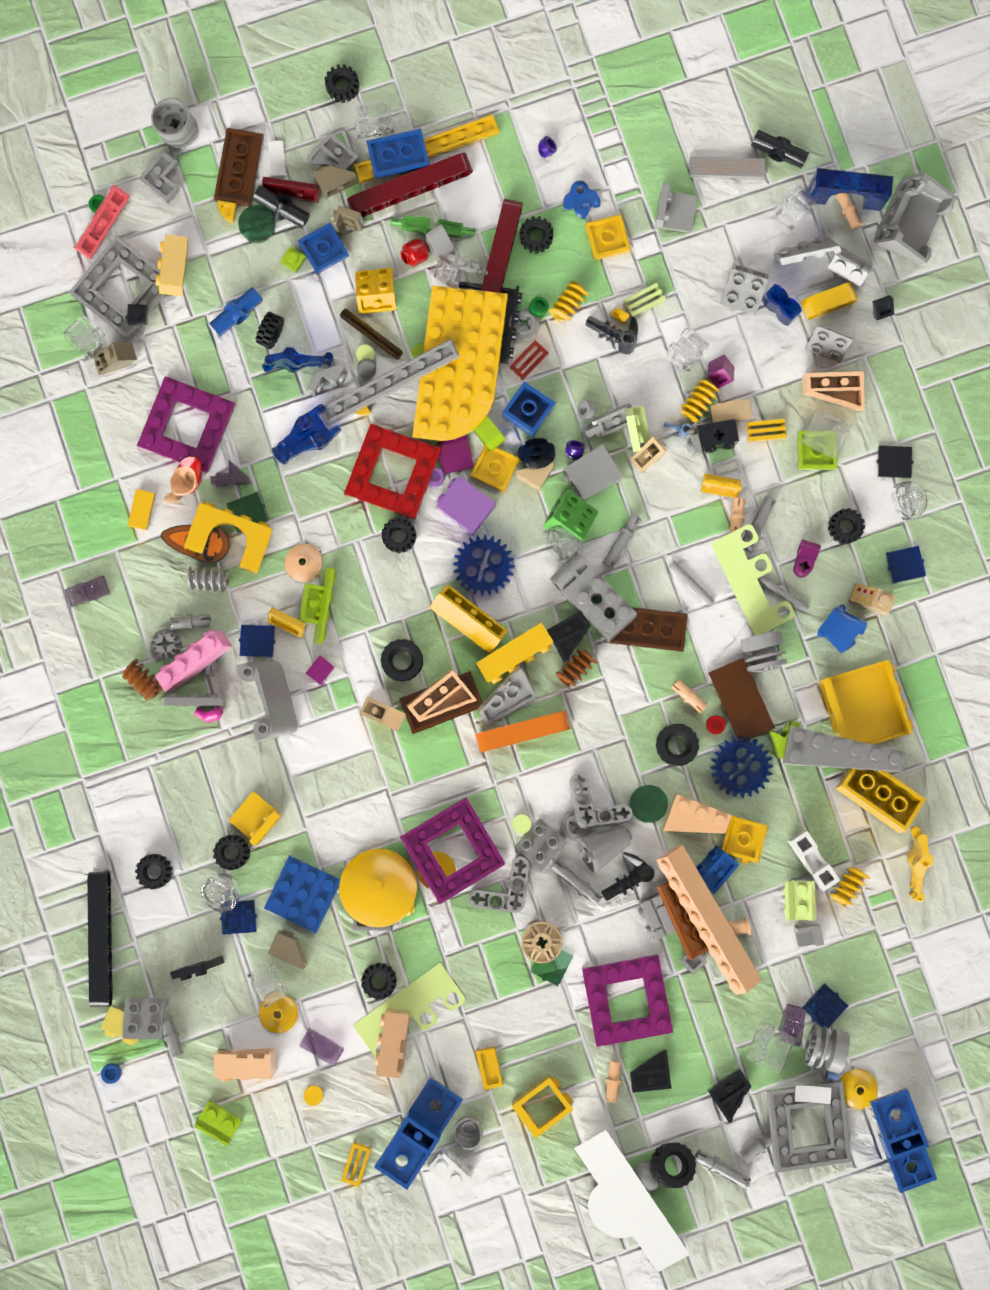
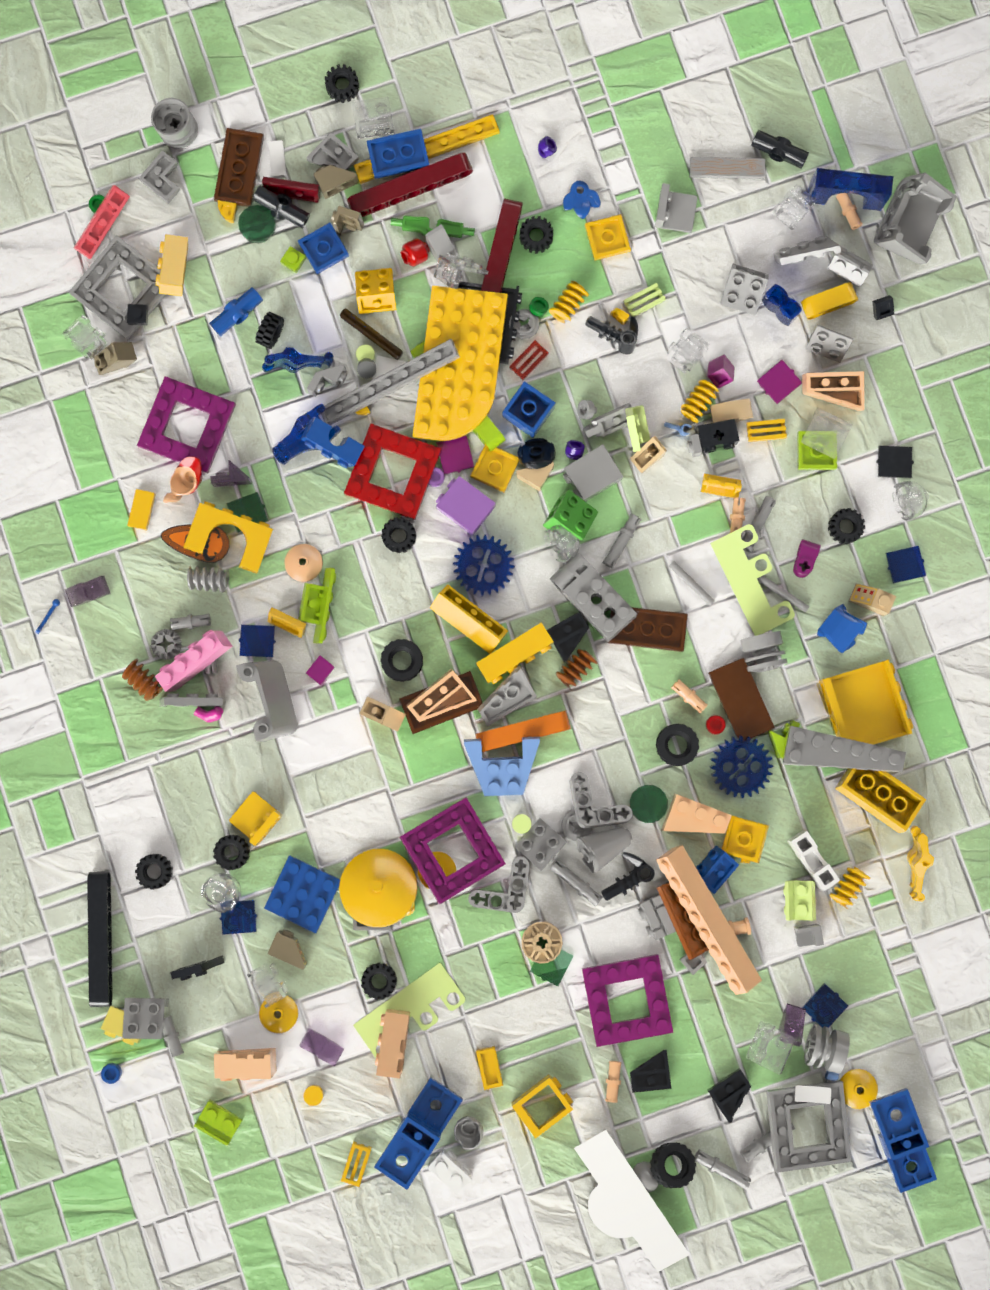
none -> blue hinge [35,599,60,634]
none -> blue arch [300,417,365,468]
none -> medium blue wing [464,737,540,796]
none -> magenta piece [757,360,802,404]

